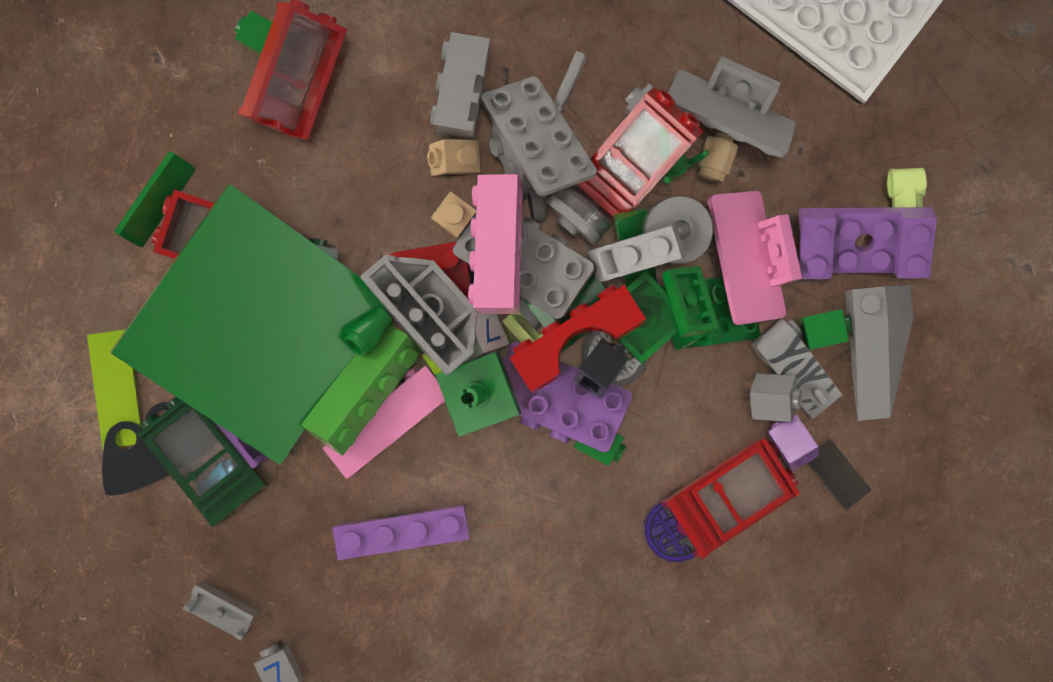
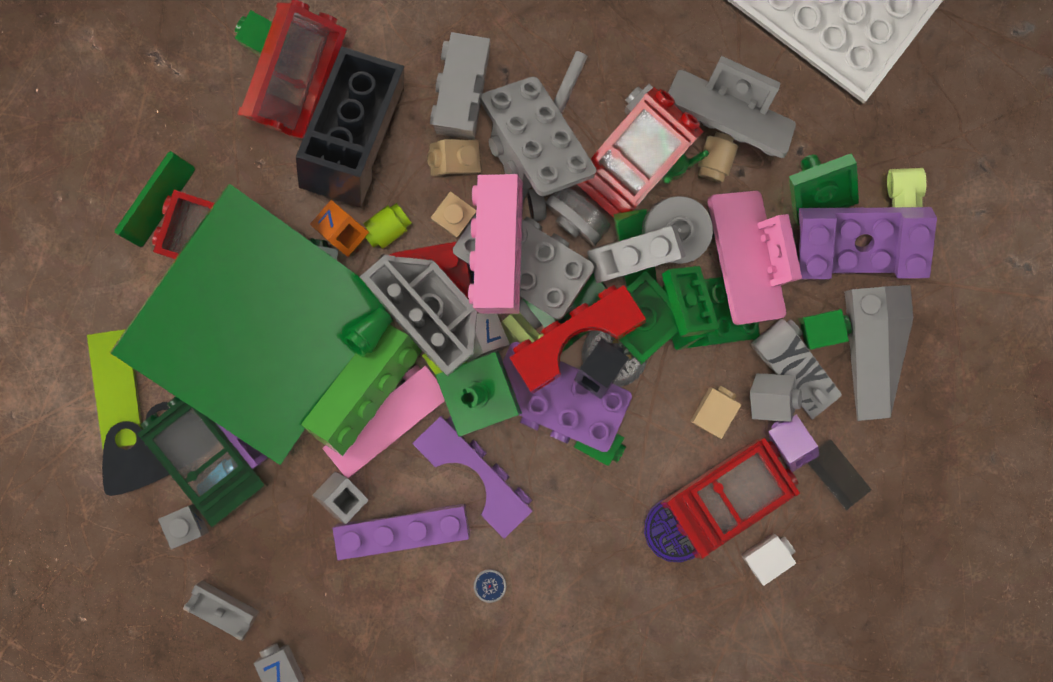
none -> light grey brick [158,504,209,549]
none -> black hinge [296,47,404,208]
none -> orange brick [310,200,369,257]
none -> light grey brick [312,472,368,524]
none -> lime brick [363,203,412,249]
none -> medium lavender arch [412,415,533,539]
none -> dark blue tile [474,569,507,603]
none -> tan brick [690,386,741,439]
none -> white brick [741,533,797,586]
none -> green tile [789,153,859,226]

